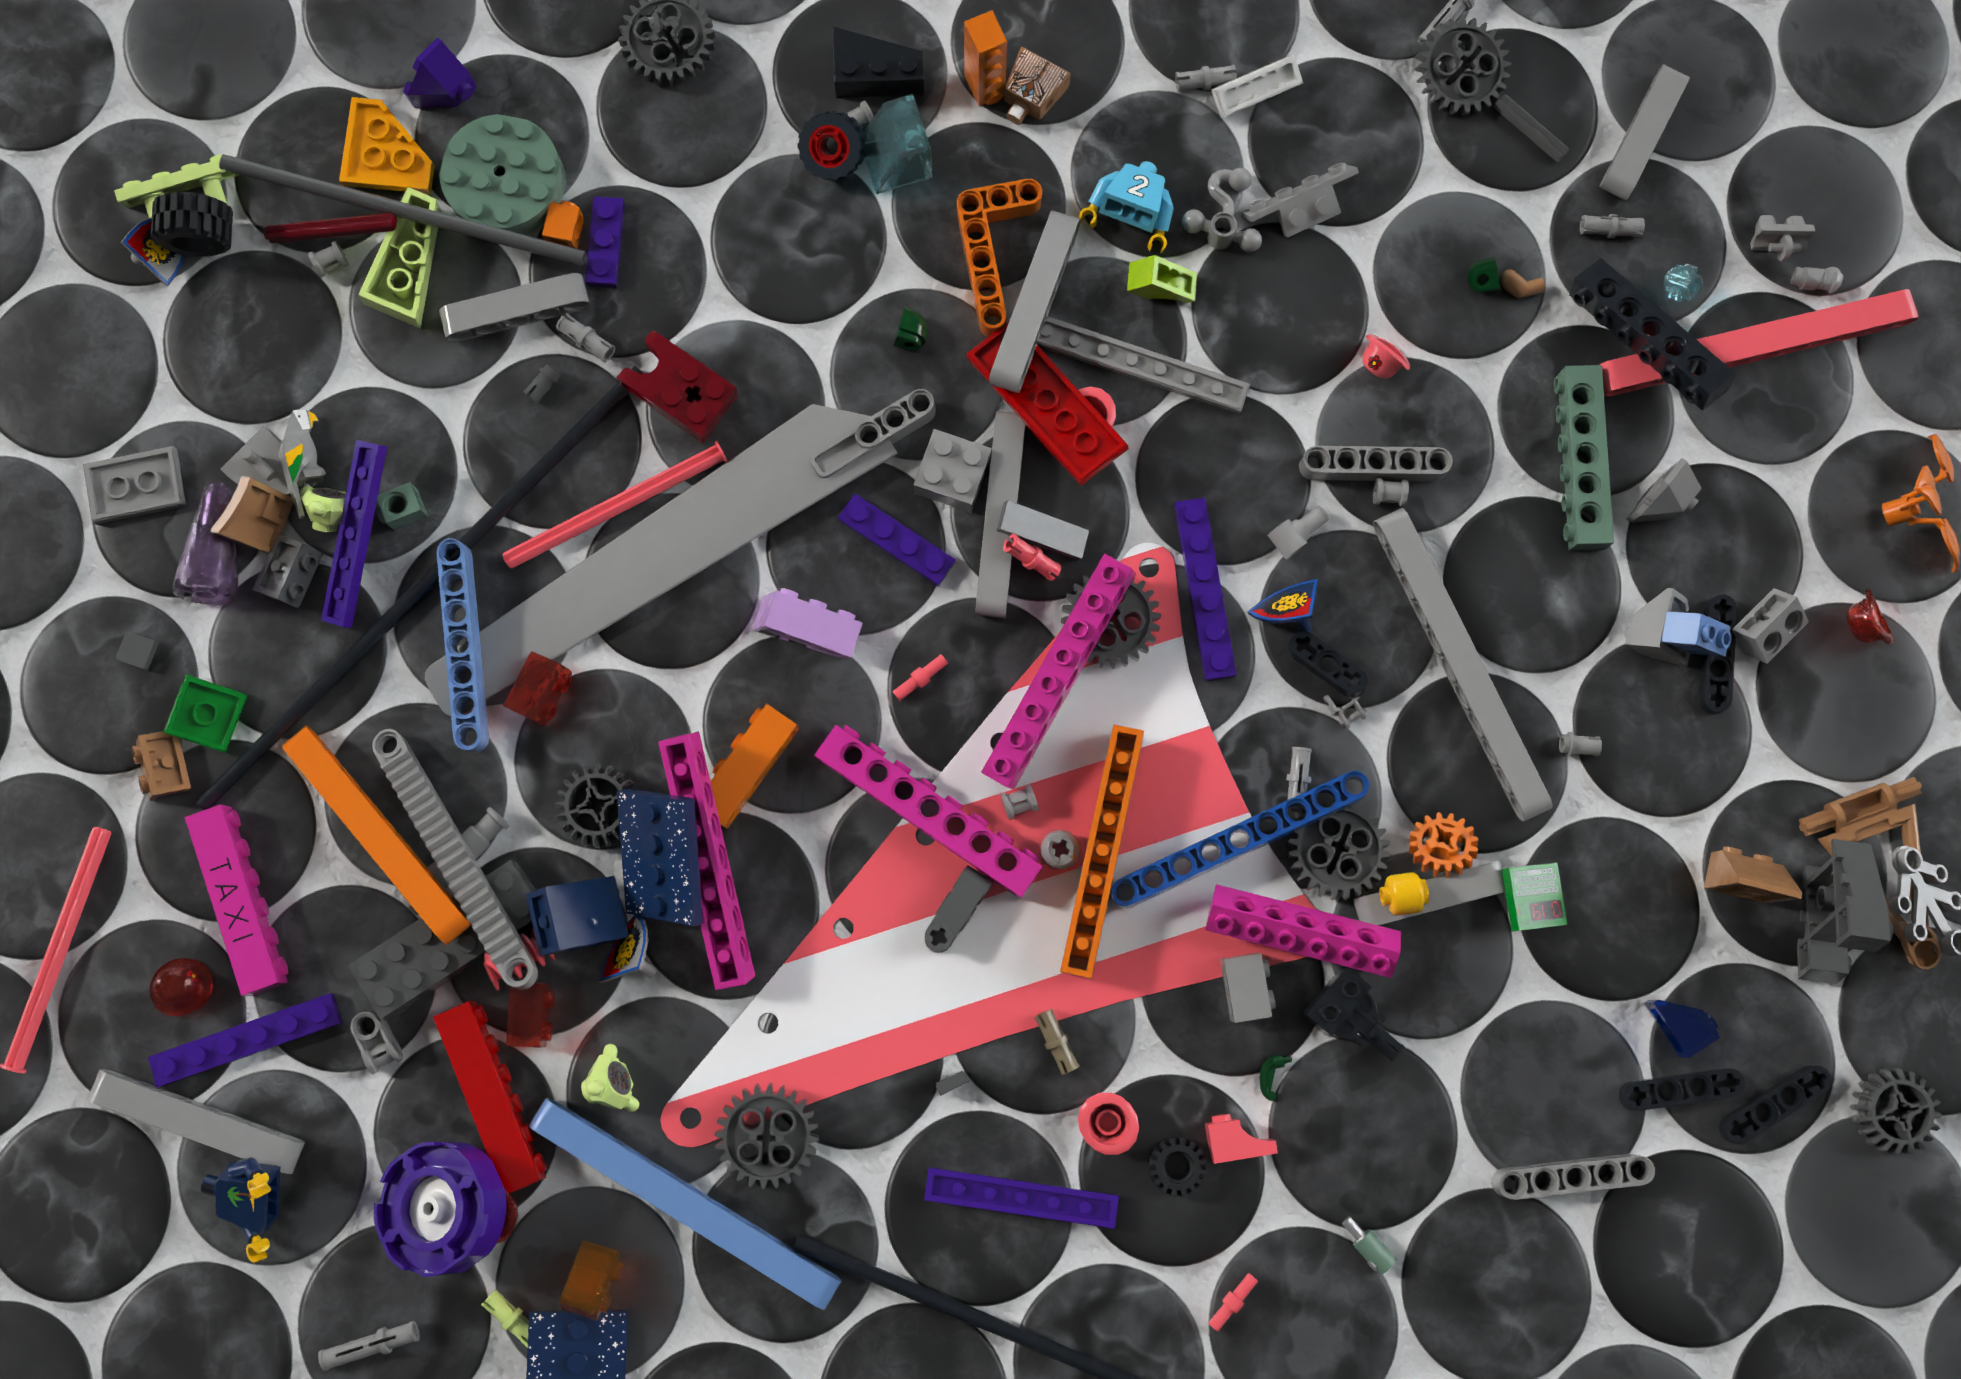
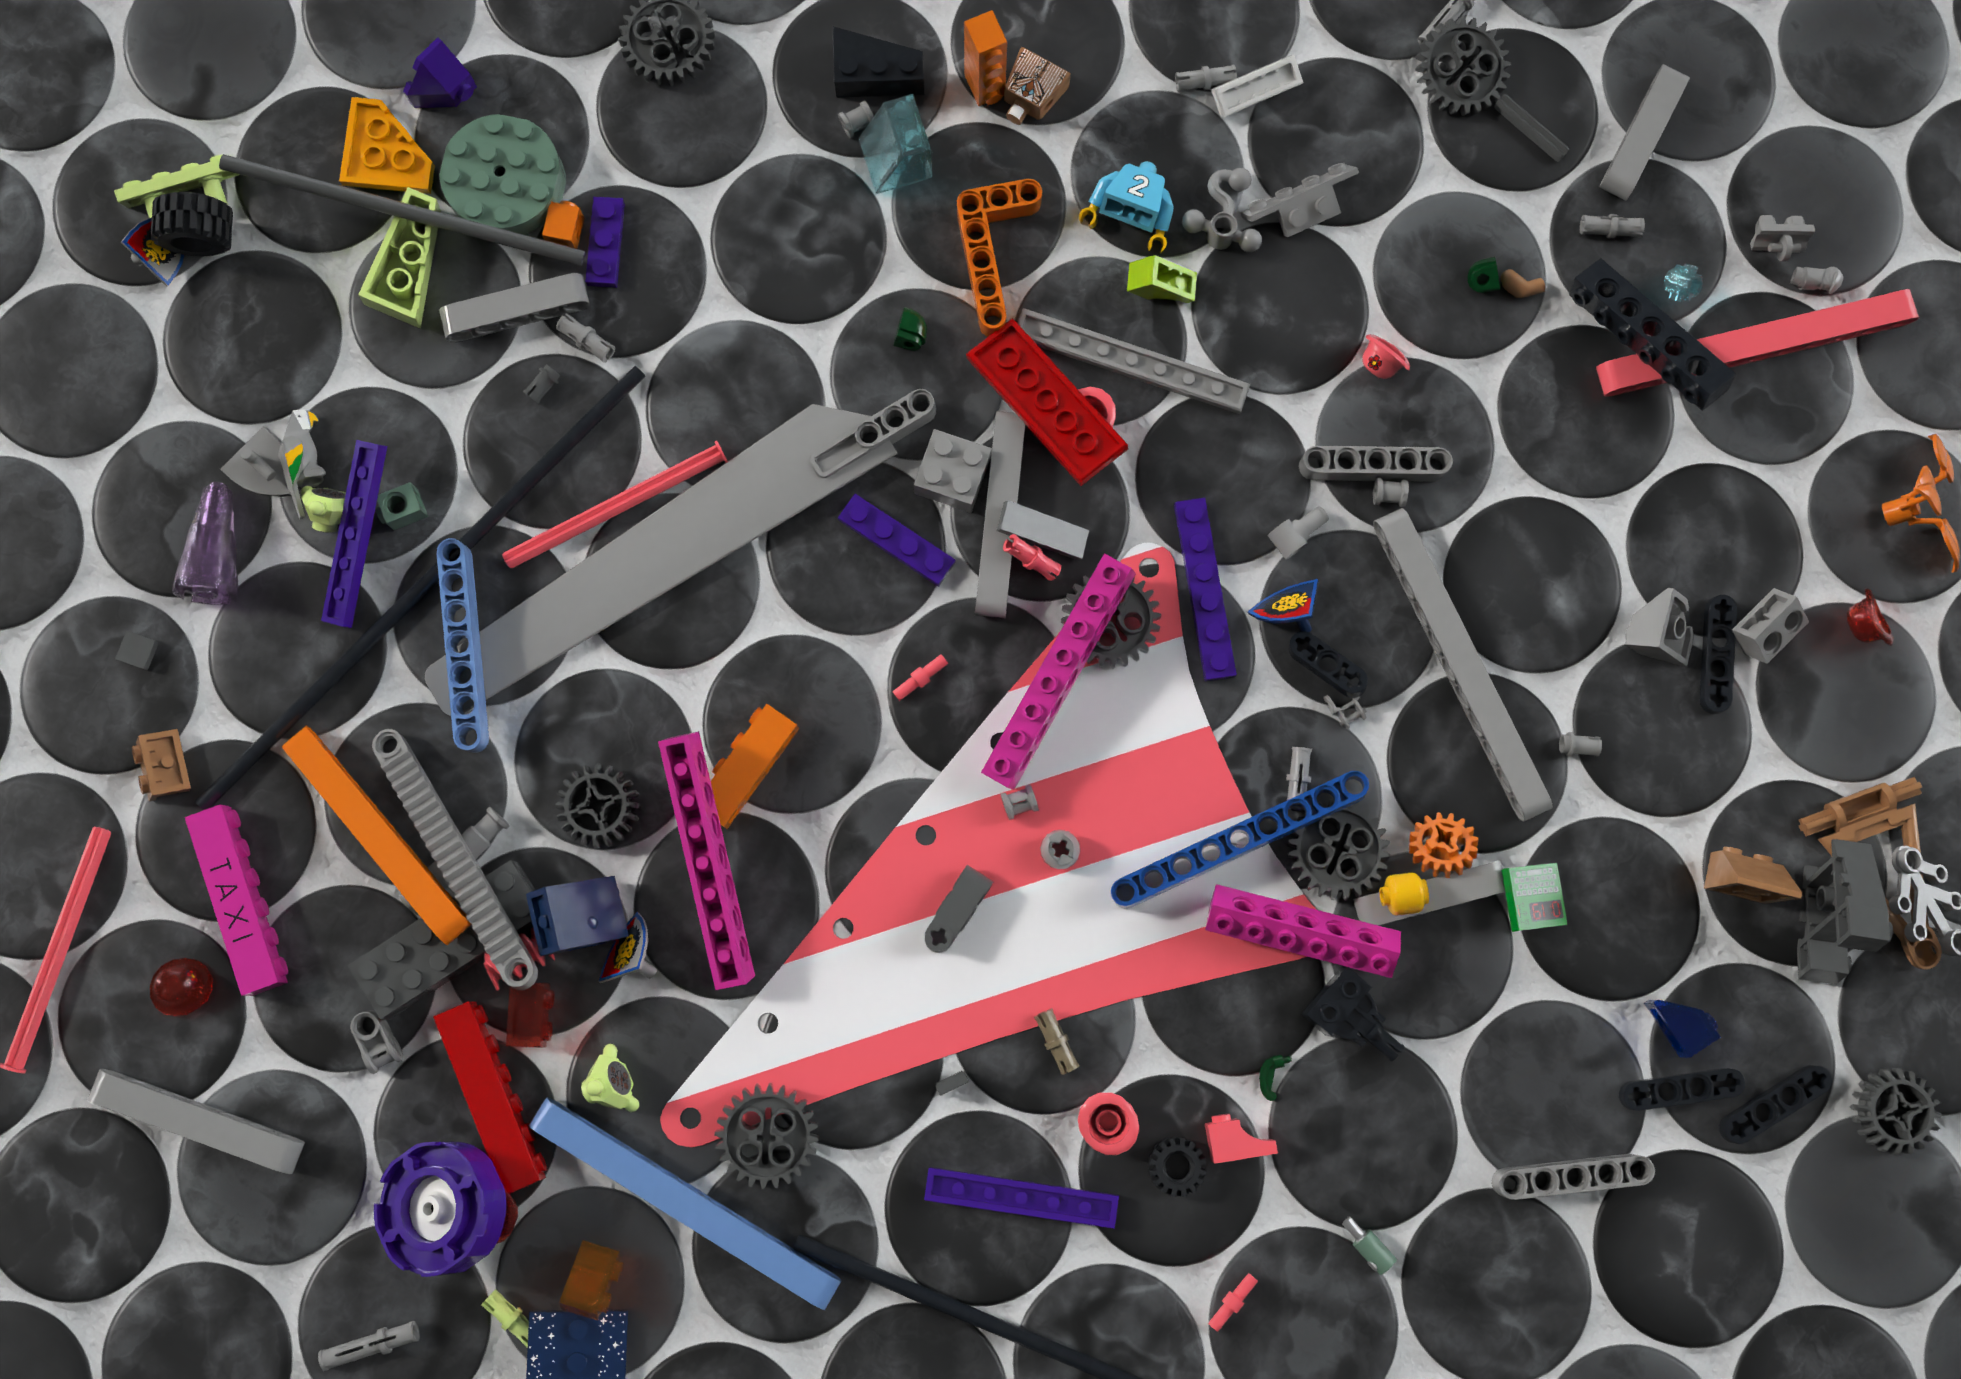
light grey tile [83,446,186,524] -> none
dark purple plate [148,993,343,1087] -> none
green tile [163,674,248,753] -> none
dark blue torso [201,1157,281,1263] -> none
medium nougat plate [210,476,293,554] -> none
dark grey bracket [253,535,323,608] -> none
dark red axle [264,213,398,243] -> none
light grey bush [308,241,349,278] -> none
clear red bracket [503,651,572,727] -> none
dark red brick [616,331,738,444] -> none
dark blue plate [617,789,703,926] -> none
lavender wedge [752,588,863,659] -> none
black wheel [797,111,867,180] -> none
dark pink brick [814,725,1042,899] -> none
light grey beam [989,210,1081,393] -> none
orange brick [1060,724,1144,980] -> none
light grey brick [1220,953,1276,1023] -> none
sand green brick [1554,365,1614,551] -> none
light grey slope [1627,458,1702,523] -> none
medium blue brick [1661,611,1731,657] -> none

